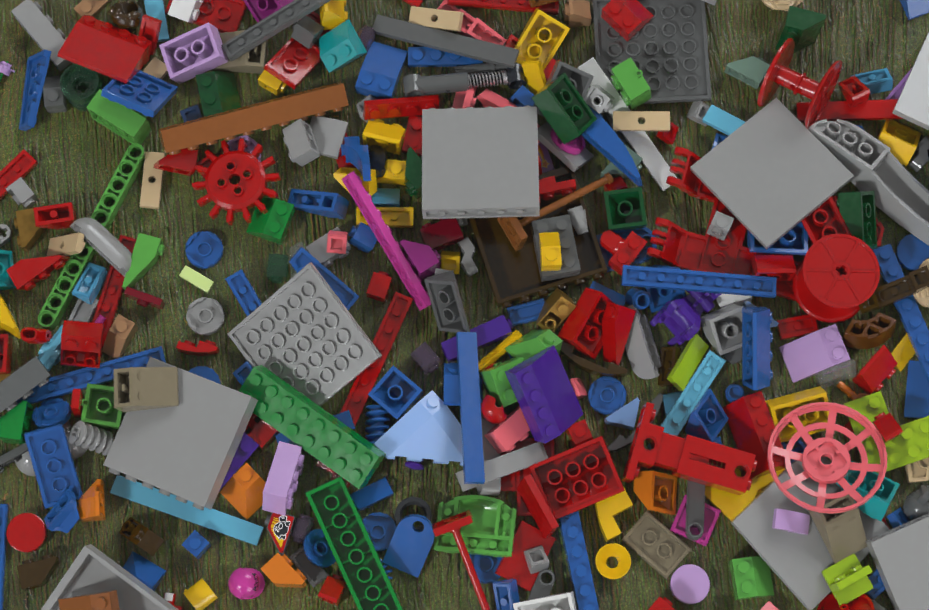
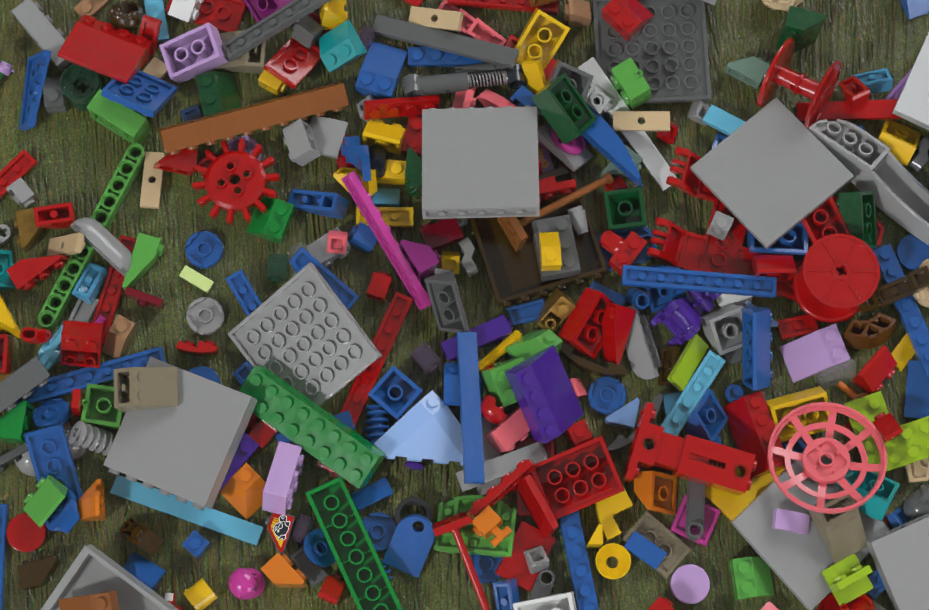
none -> bright green slope [23,475,68,527]
none -> red plate [469,459,538,517]
none -> orange brick [472,505,512,547]
none -> yellow slope [586,524,603,548]
none -> blue tile [624,531,667,570]

